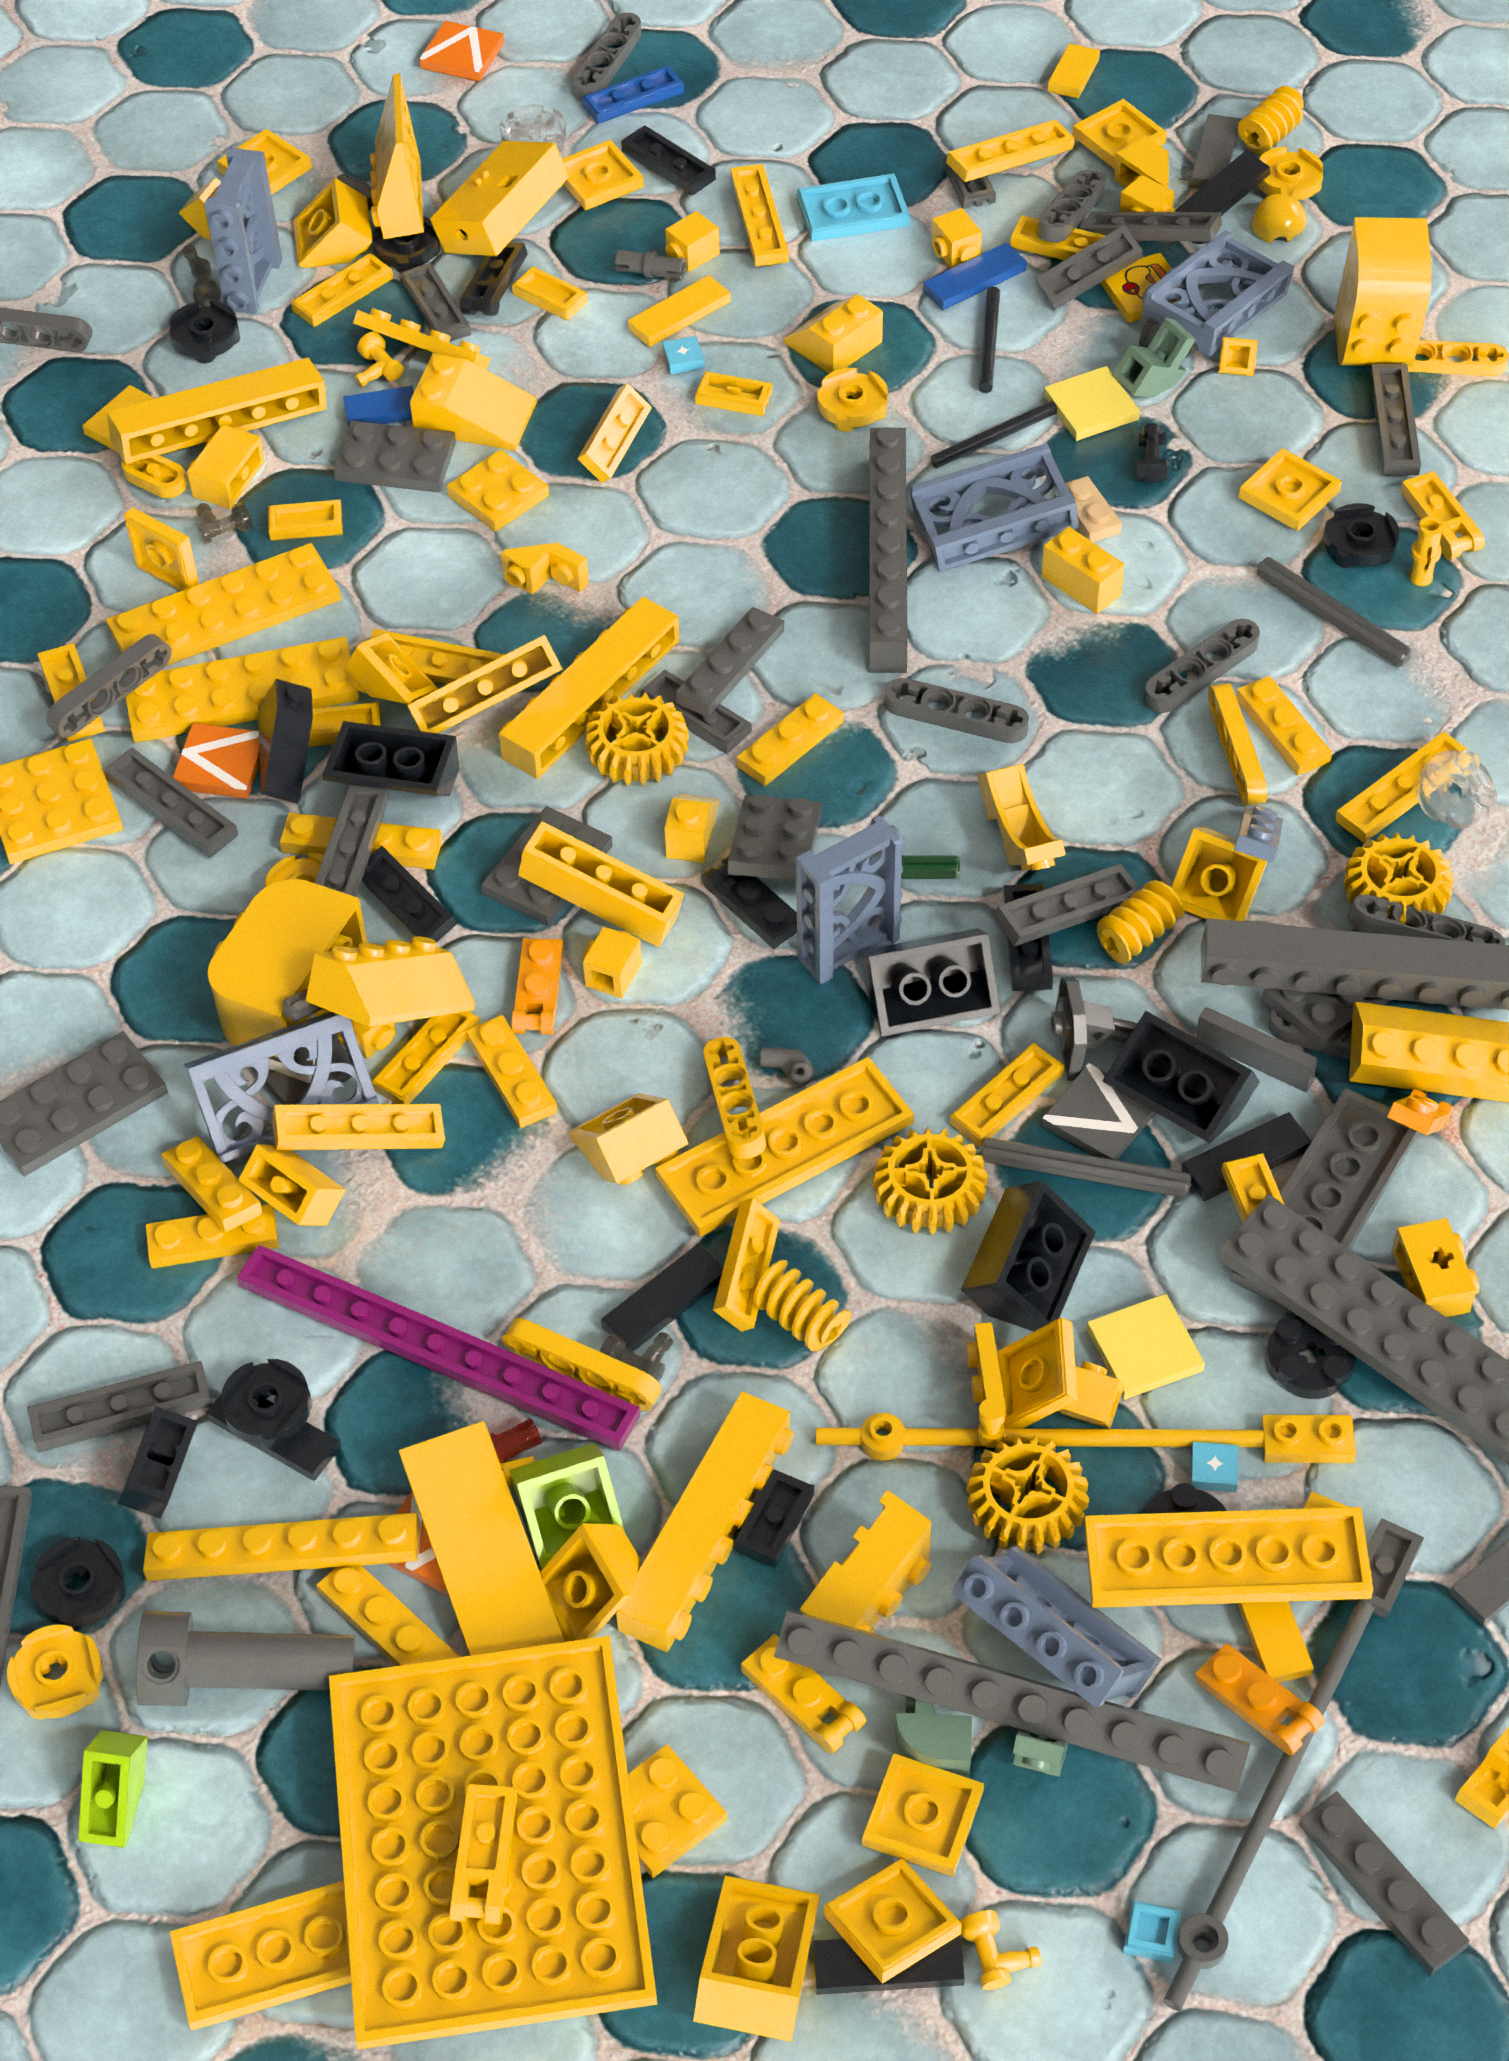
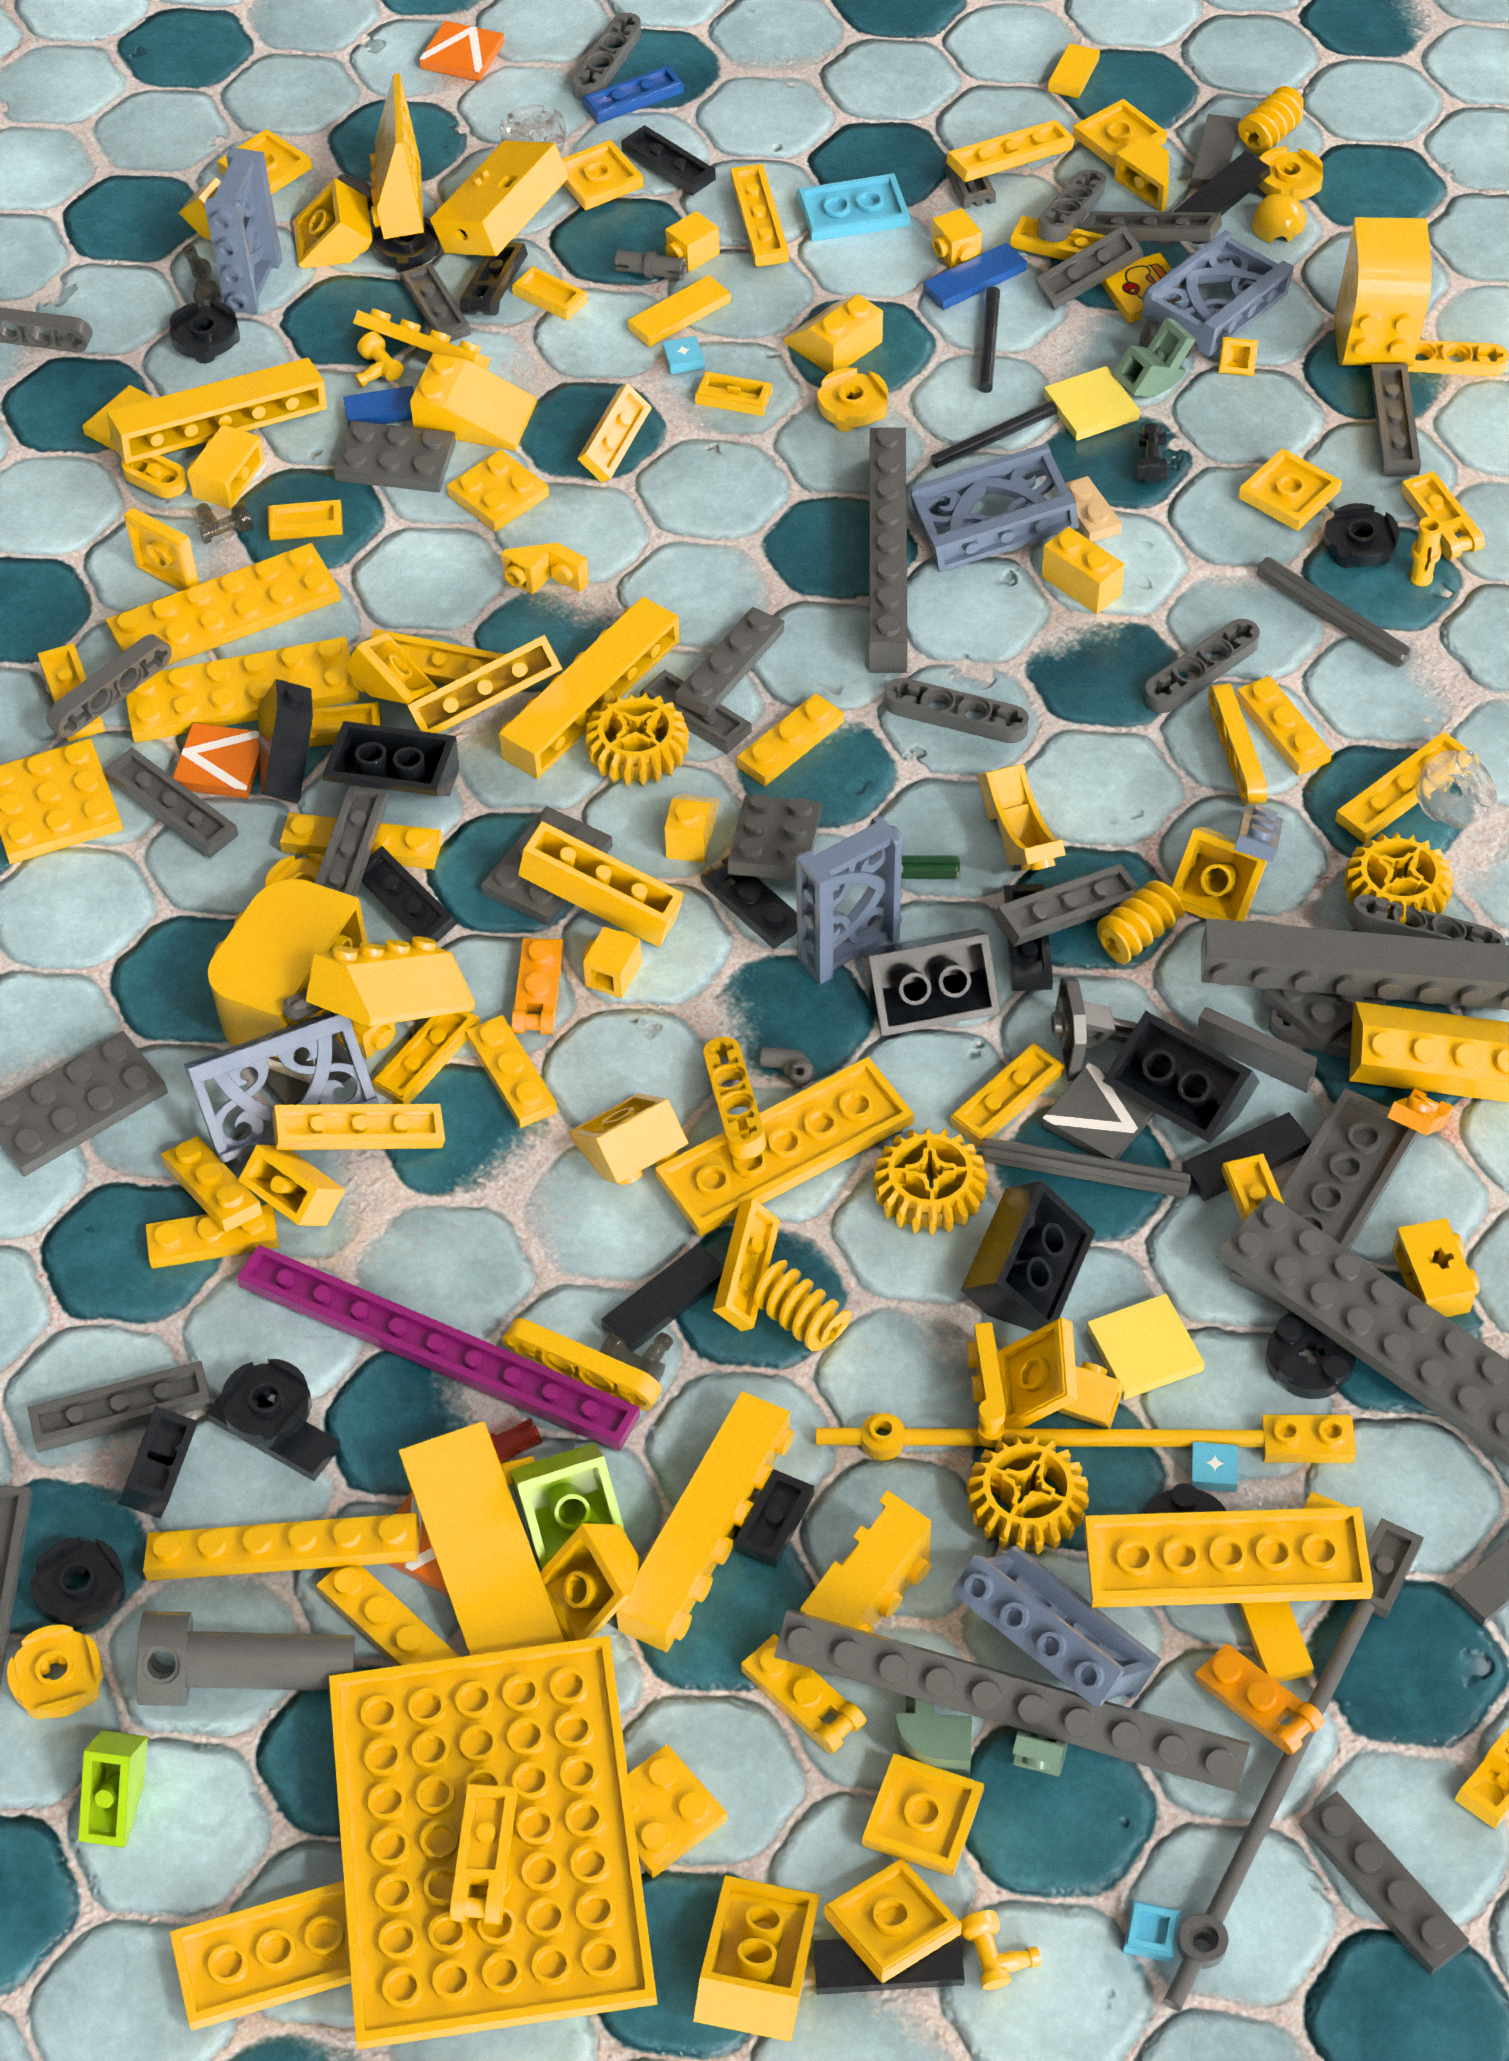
yellow tile [291,253,393,327] -> none
yellow brick [1120,175,1175,212] -> none

